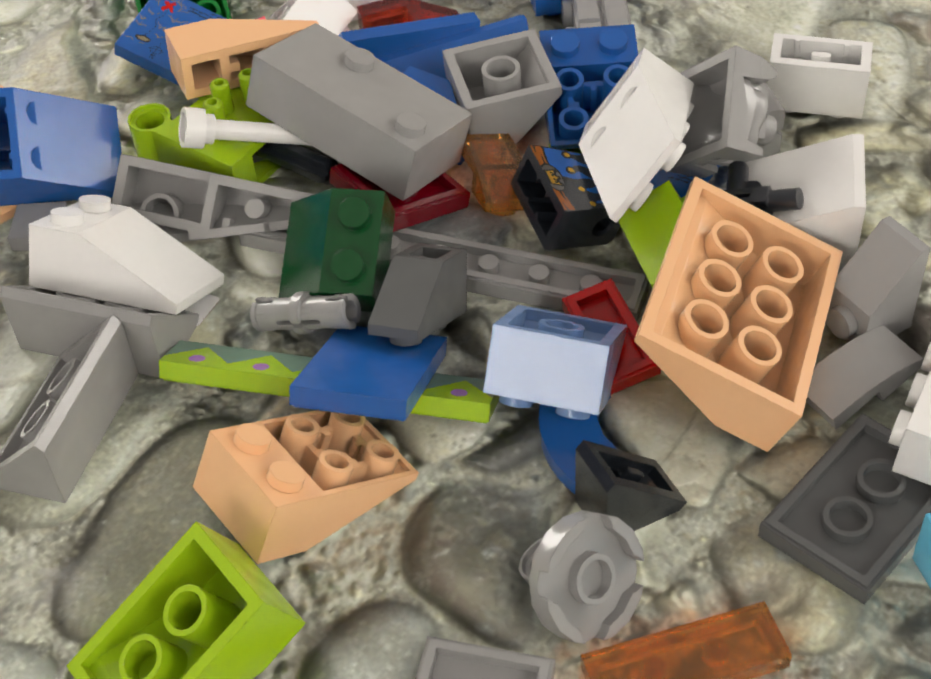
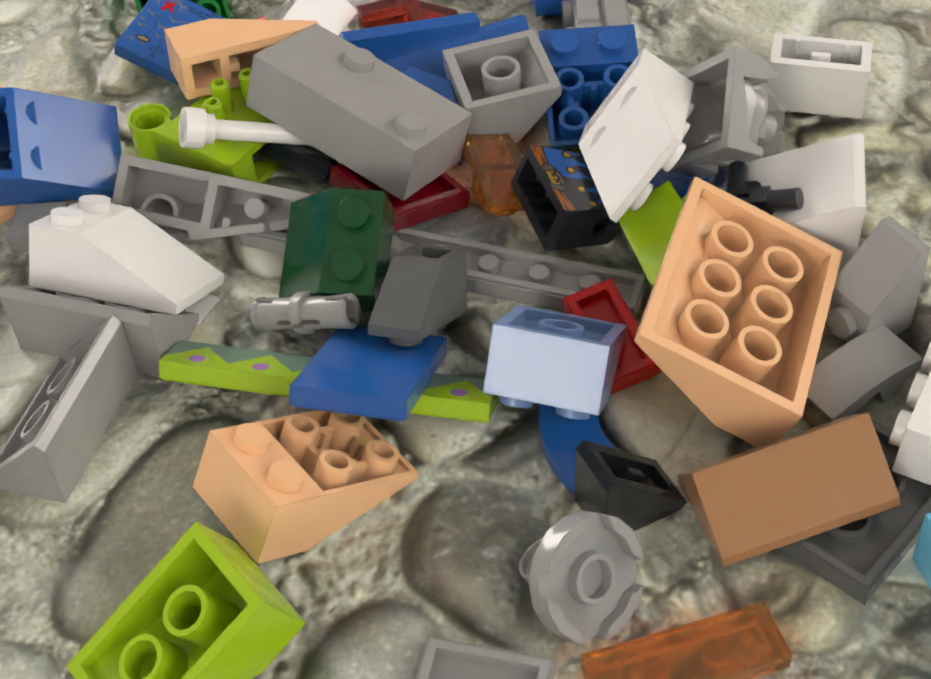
none -> medium nougat slope [677,412,900,567]

